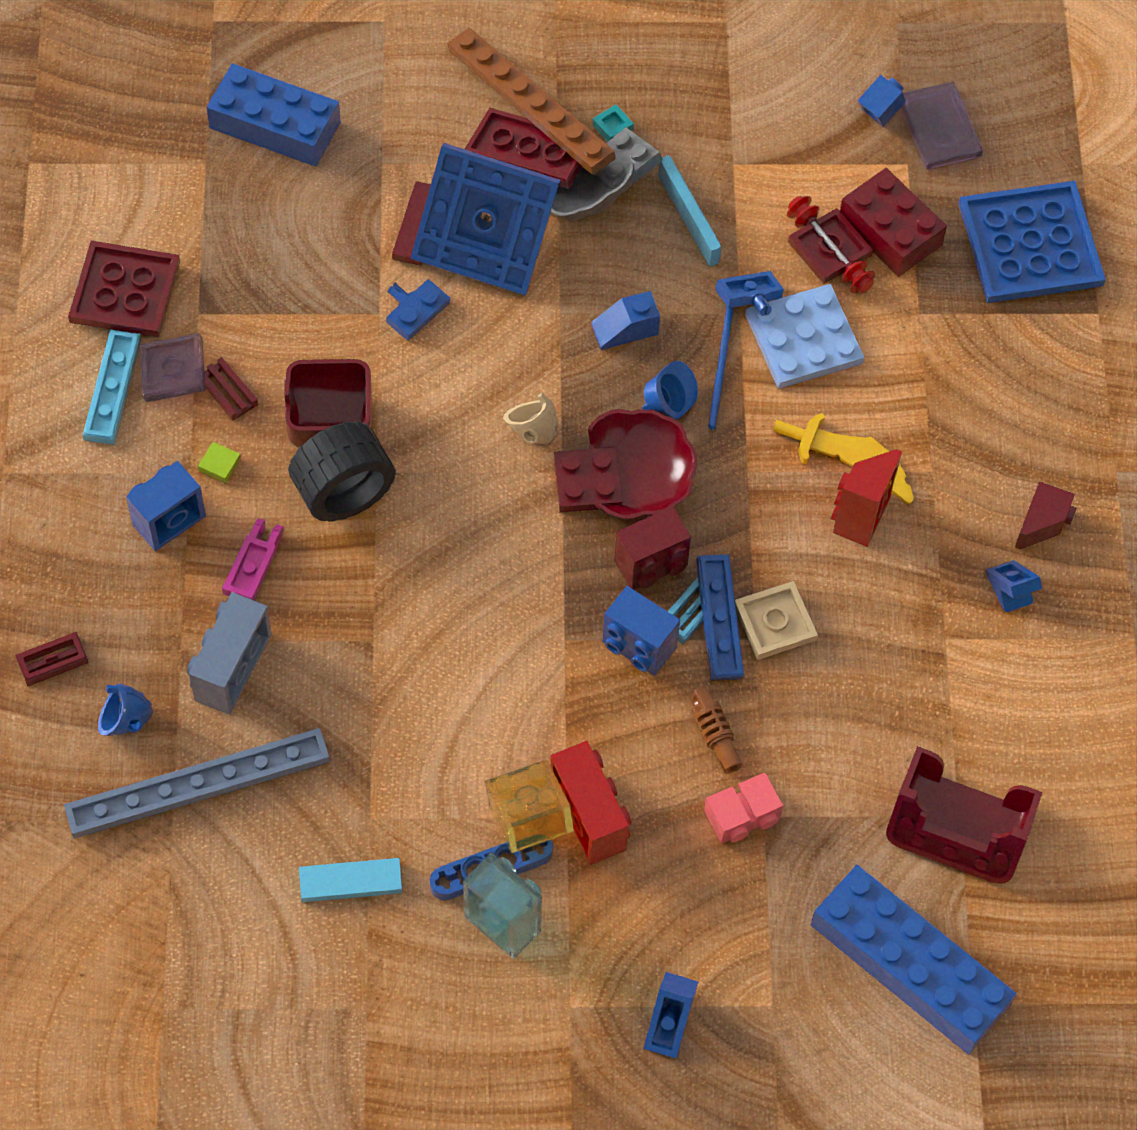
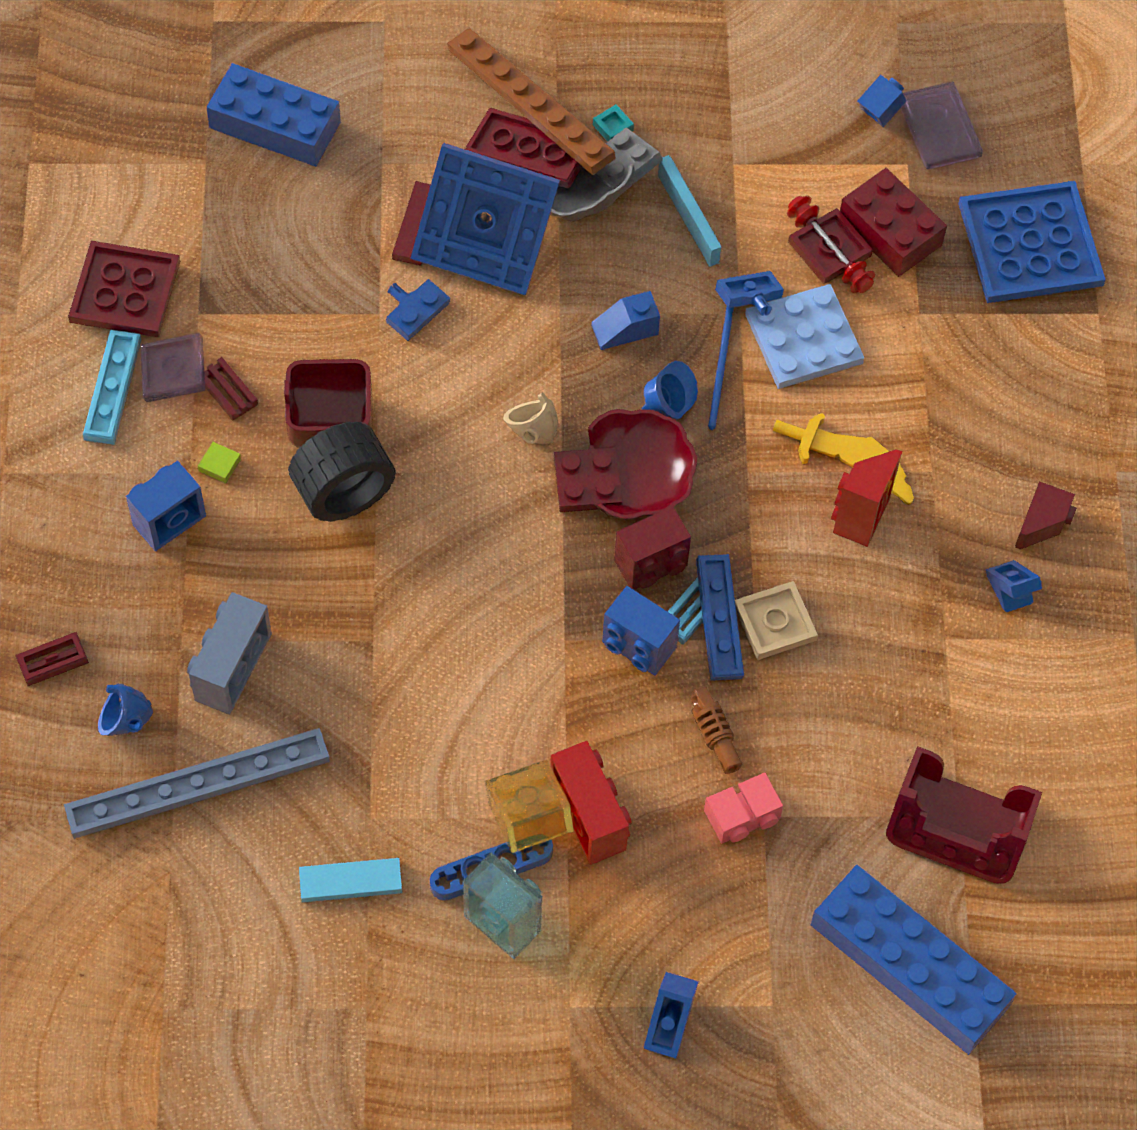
dark pink hinge [222,518,284,601] -> none

